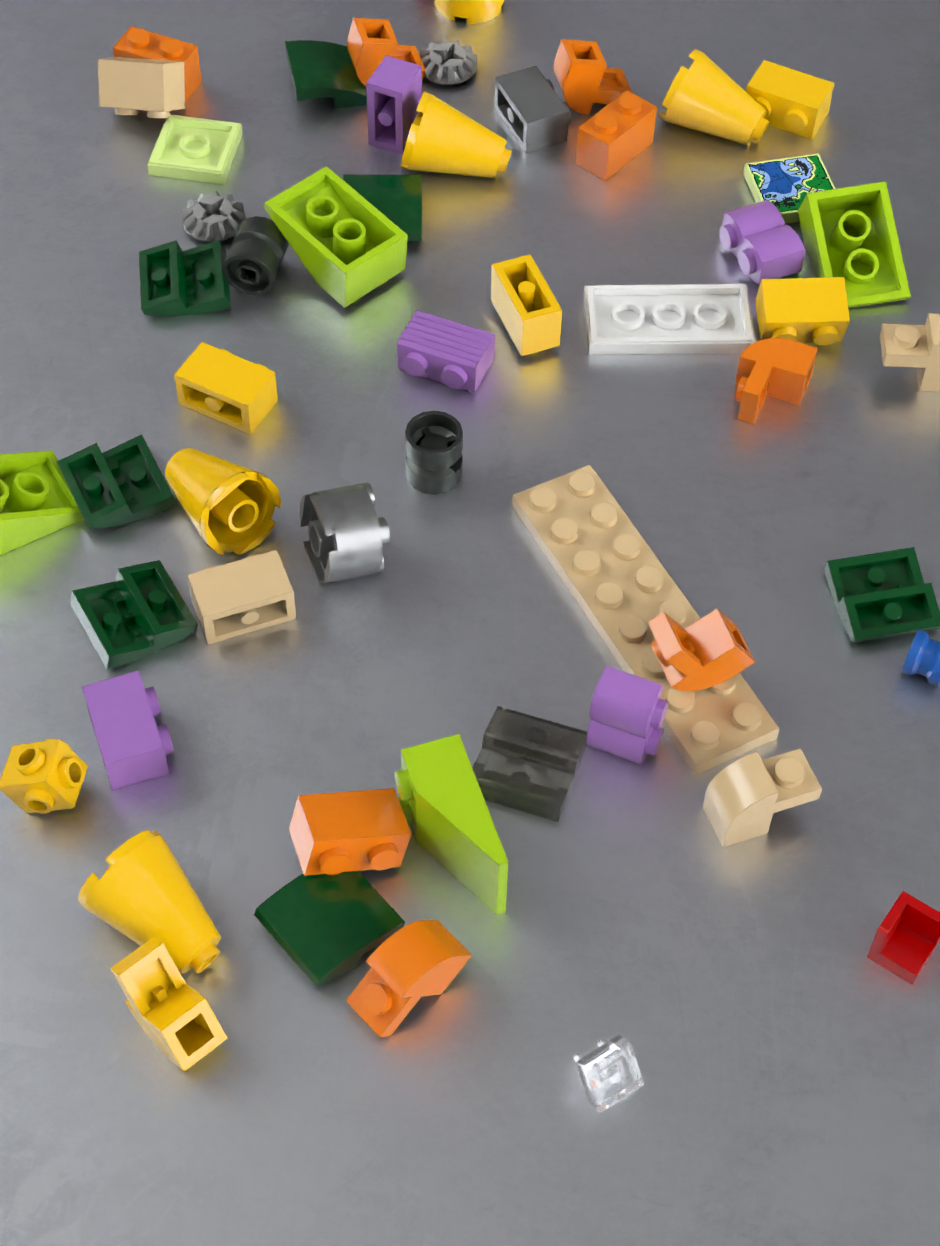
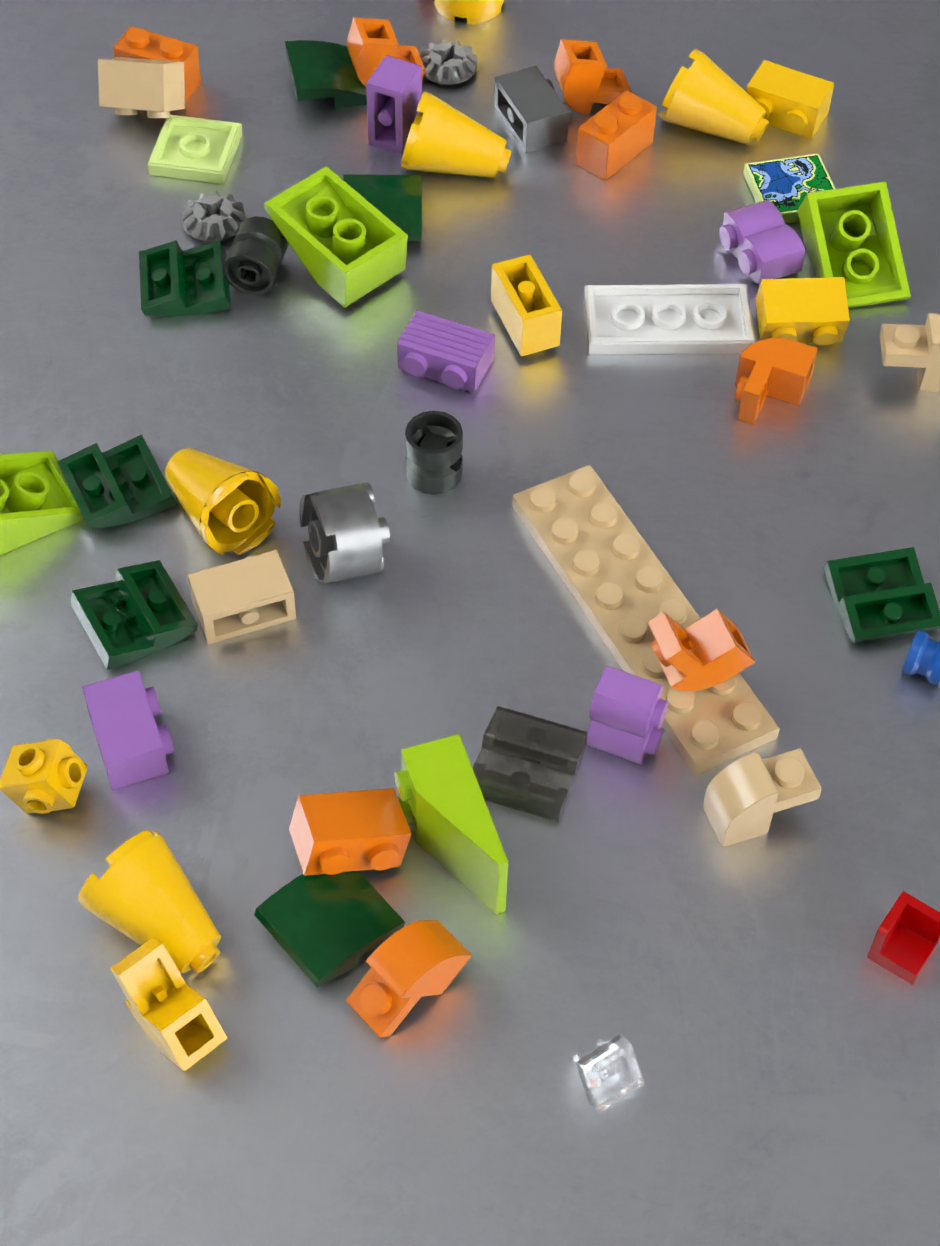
yellow brick [174,342,278,435] -> none

